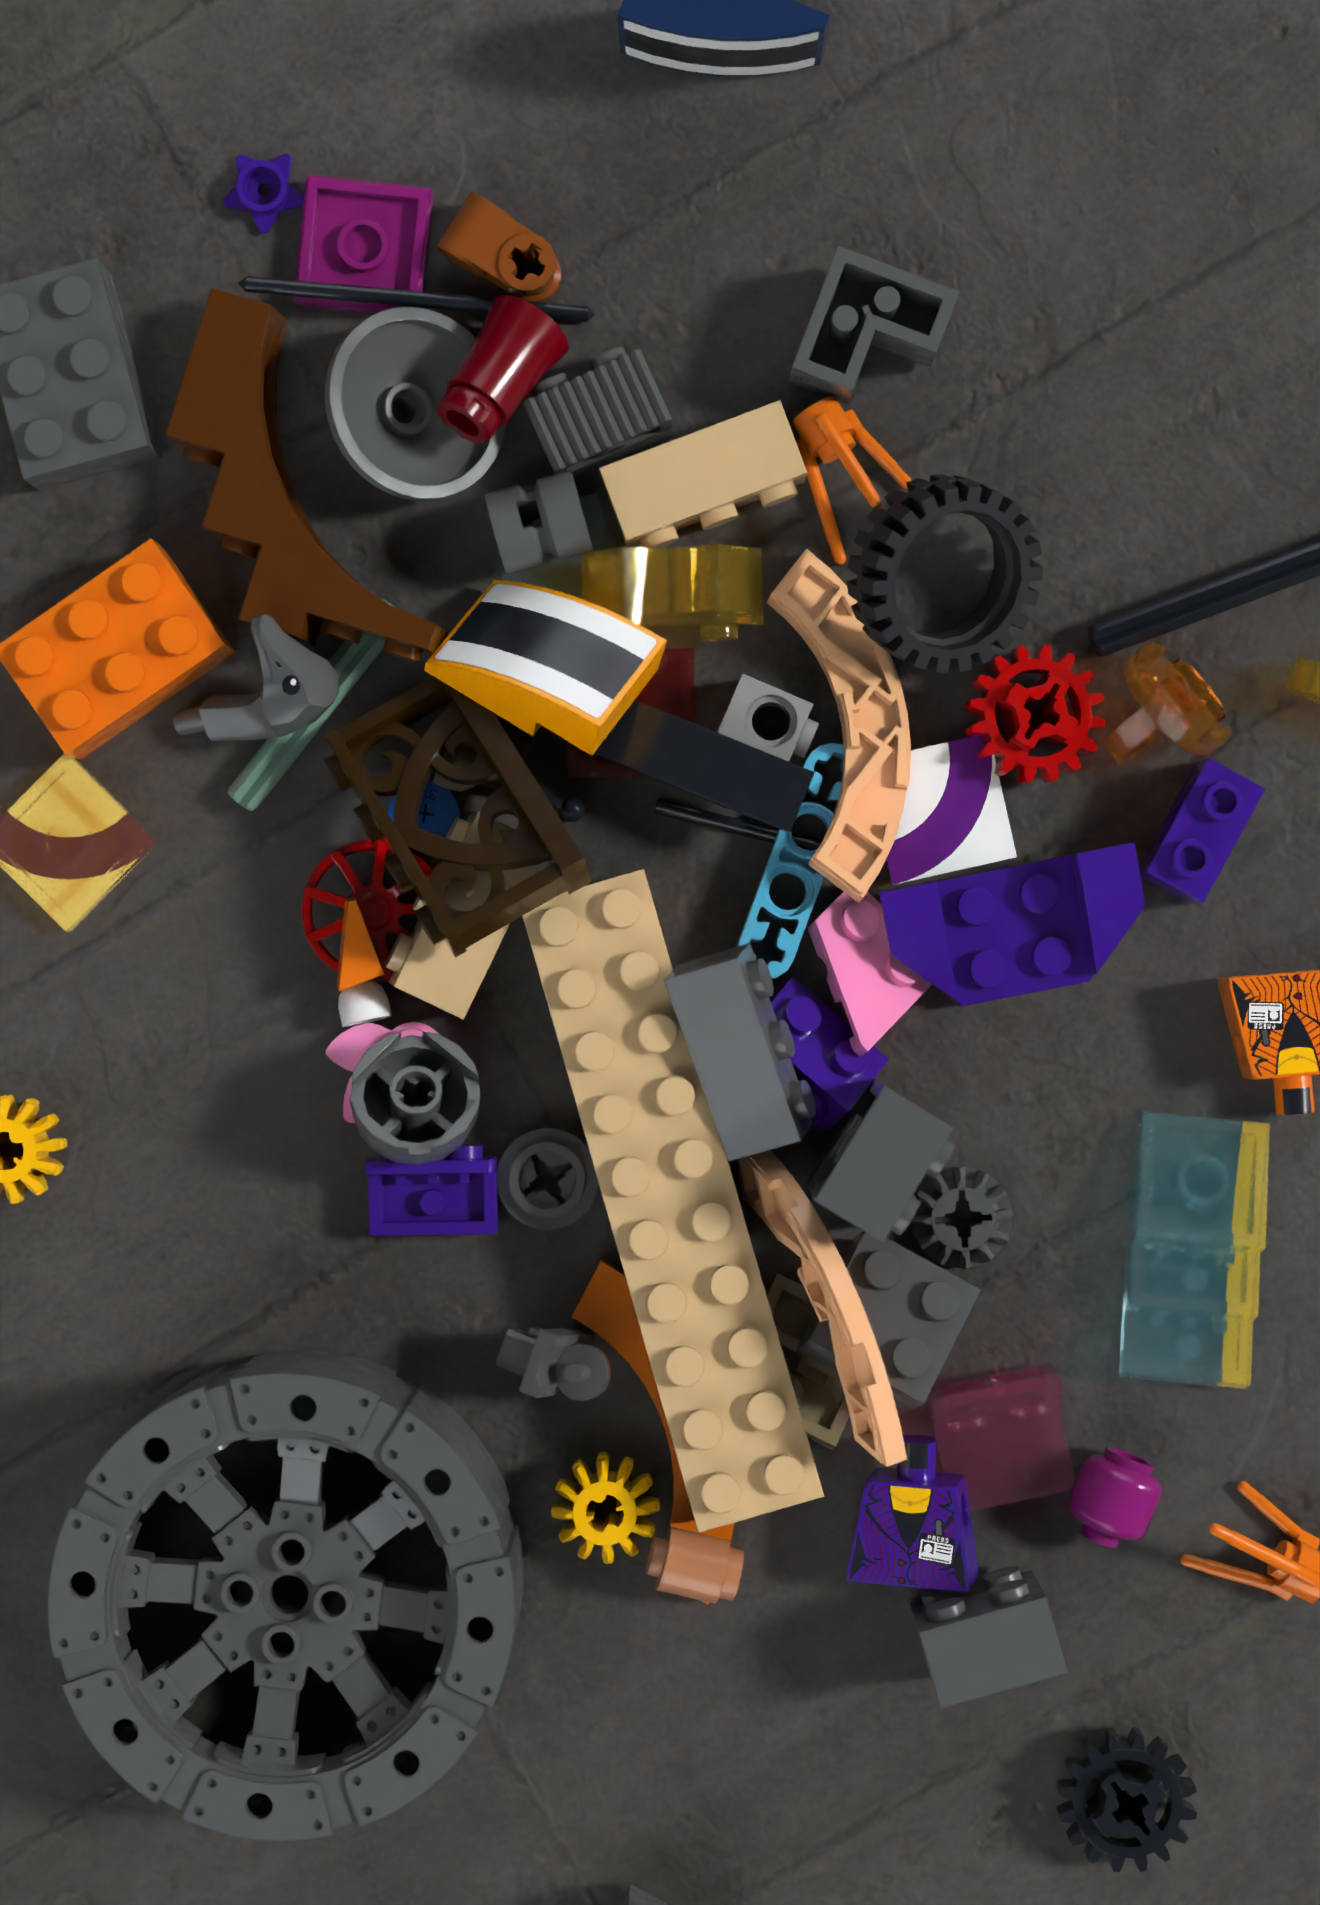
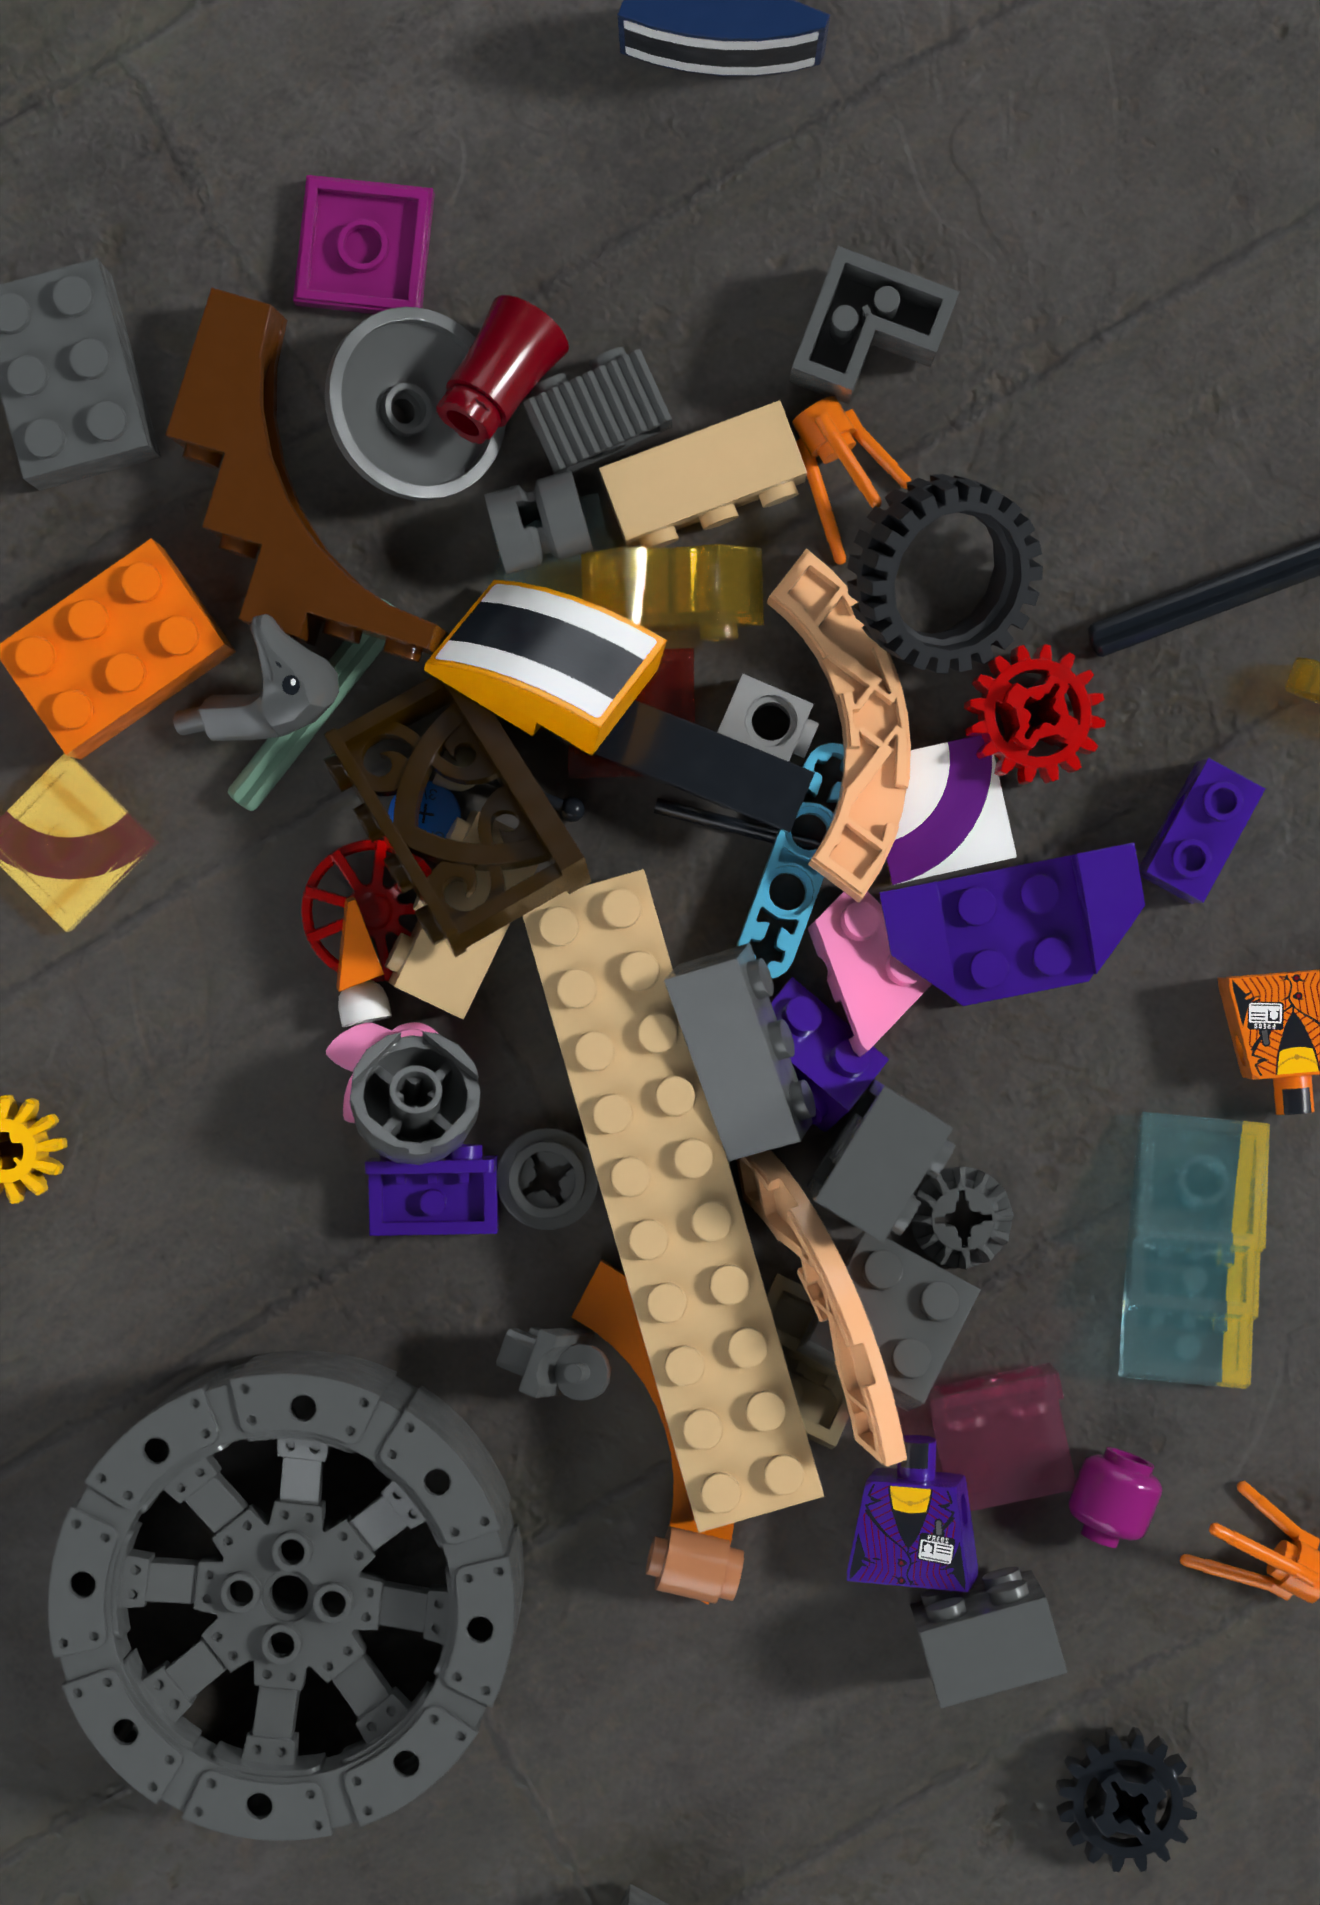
dark purple plate [223,154,304,234] -> none
black axle [238,276,595,322] -> none
dark orange piece [436,192,562,302] -> none
yellow gear [551,1452,660,1564] -> none
clear orange tile [1103,642,1231,764] -> none

